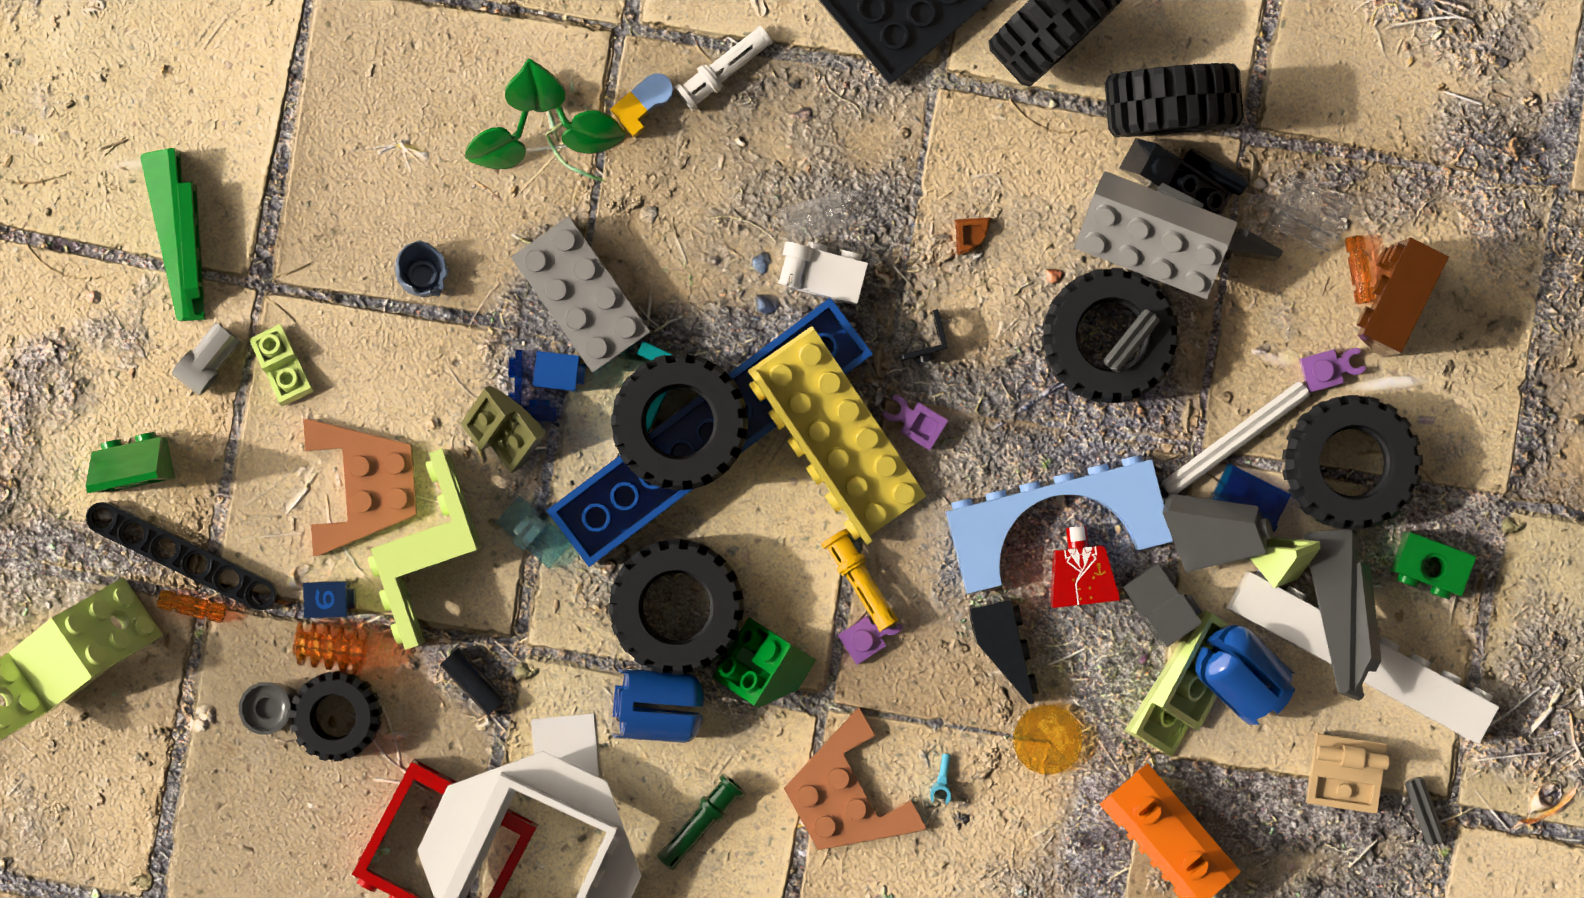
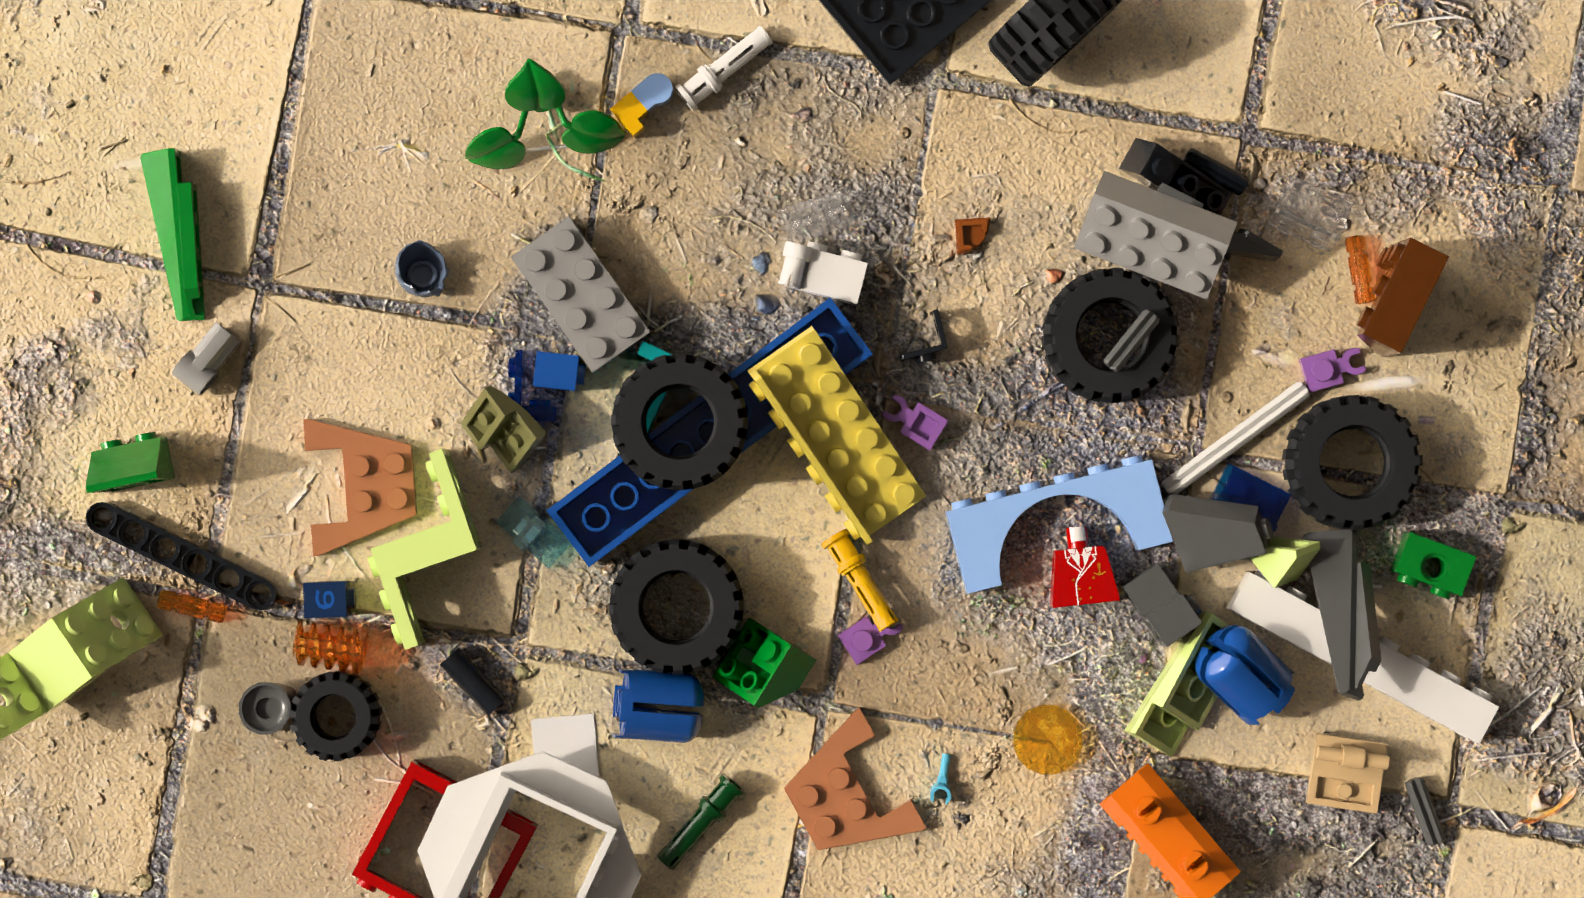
yellowish green slope [249,324,314,407] -> none
black slope [968,599,1039,704] -> none
black tyre [1105,63,1244,137] -> none

